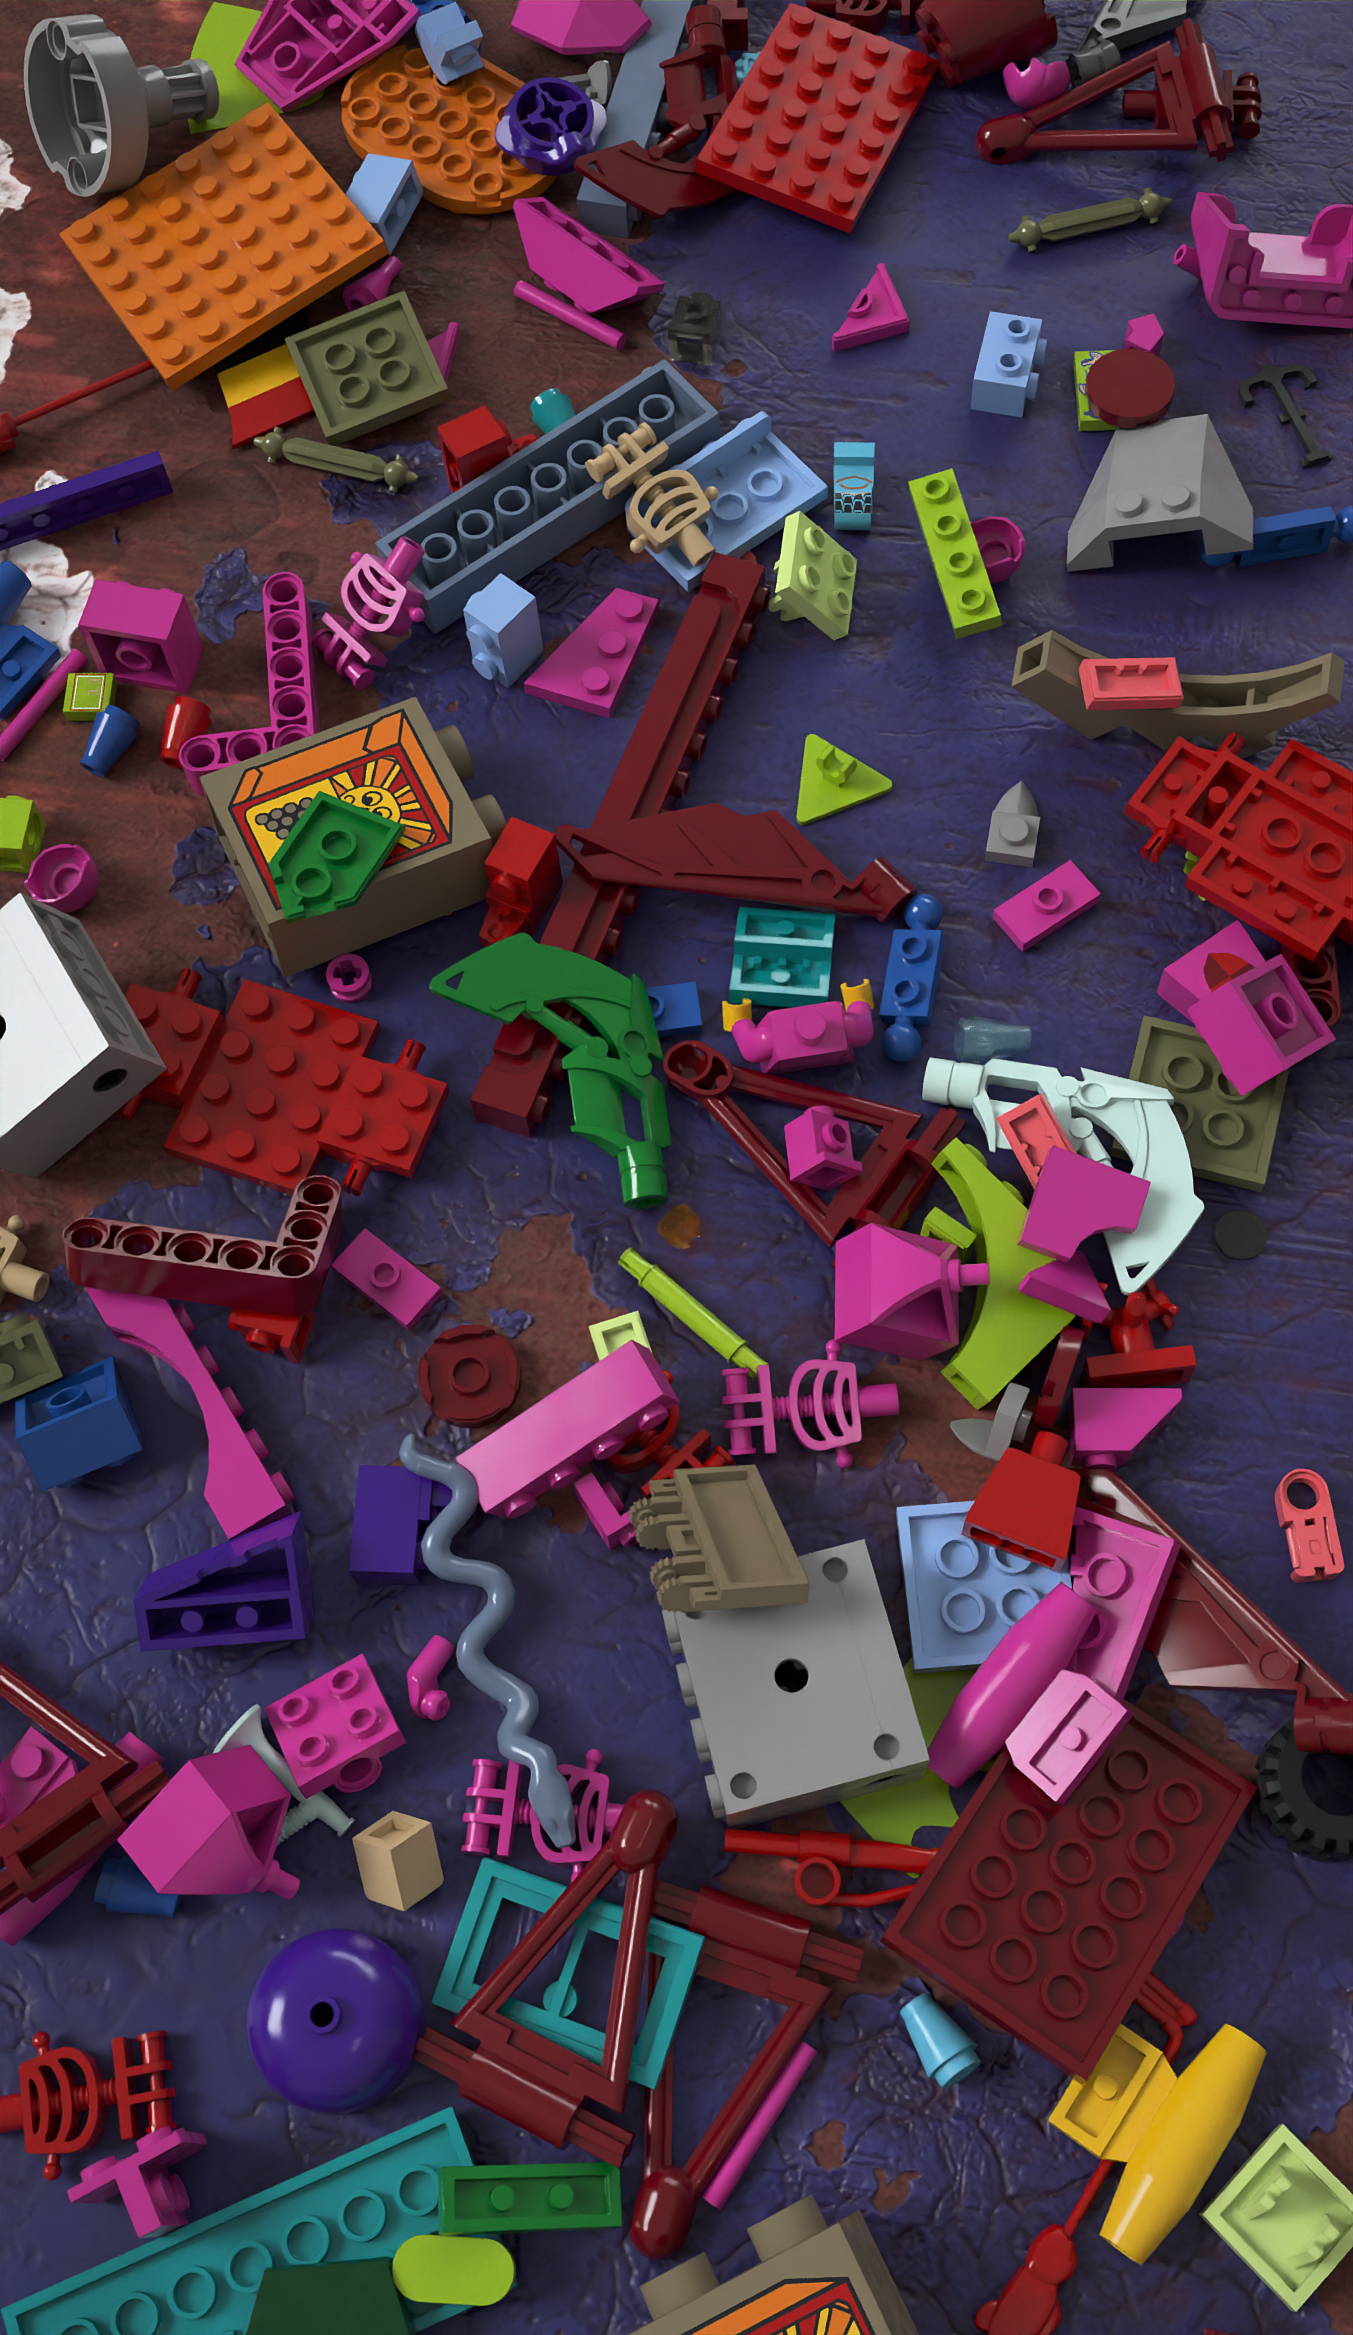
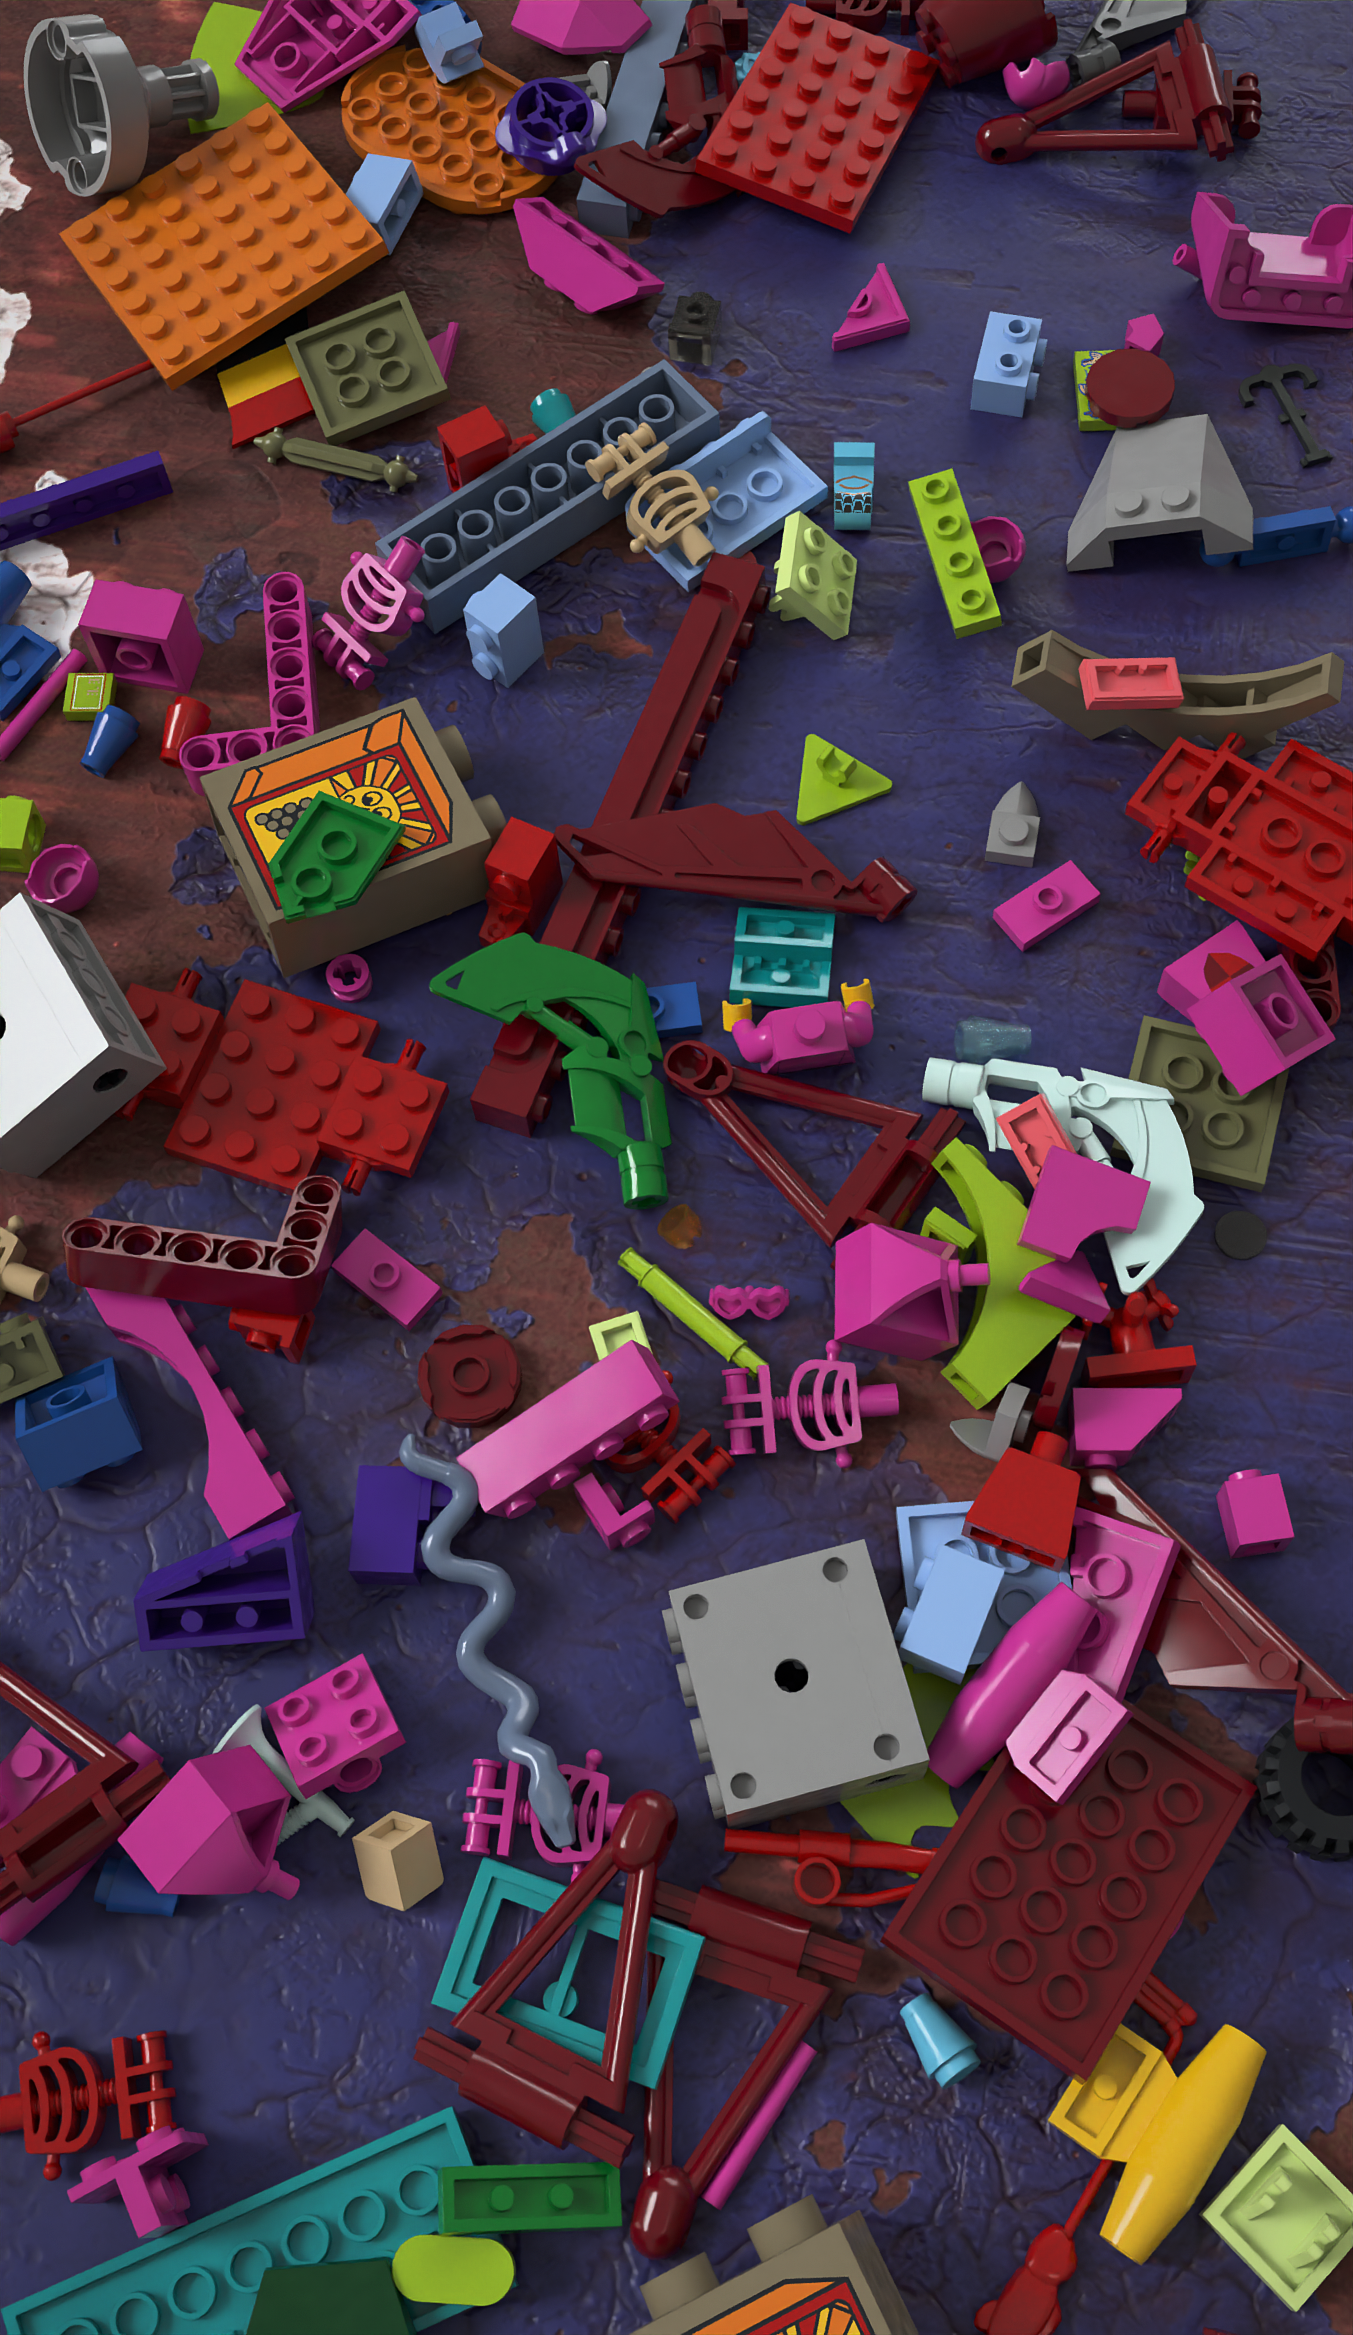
dark purple cylinder [246,1928,425,2114] -> none
dark pink cone [343,256,402,312] -> none
dark pink arm [407,1635,455,1721] -> none
dark pink bar [514,280,627,351] -> none
dark pink wing [524,588,659,719] -> none
dark tan hinge [628,1464,809,1613] -> none
dark pink brick [784,1106,863,1192] -> none
blue plate [879,894,945,1062] -> none
olive wheel [1008,187,1172,252] -> none
coral piece [1274,1469,1344,1583] -> none
none -> dark pink piece [709,1285,790,1320]
none -> light blue brick [893,1544,1005,1685]
none -> dark pink brick [1216,1469,1295,1559]

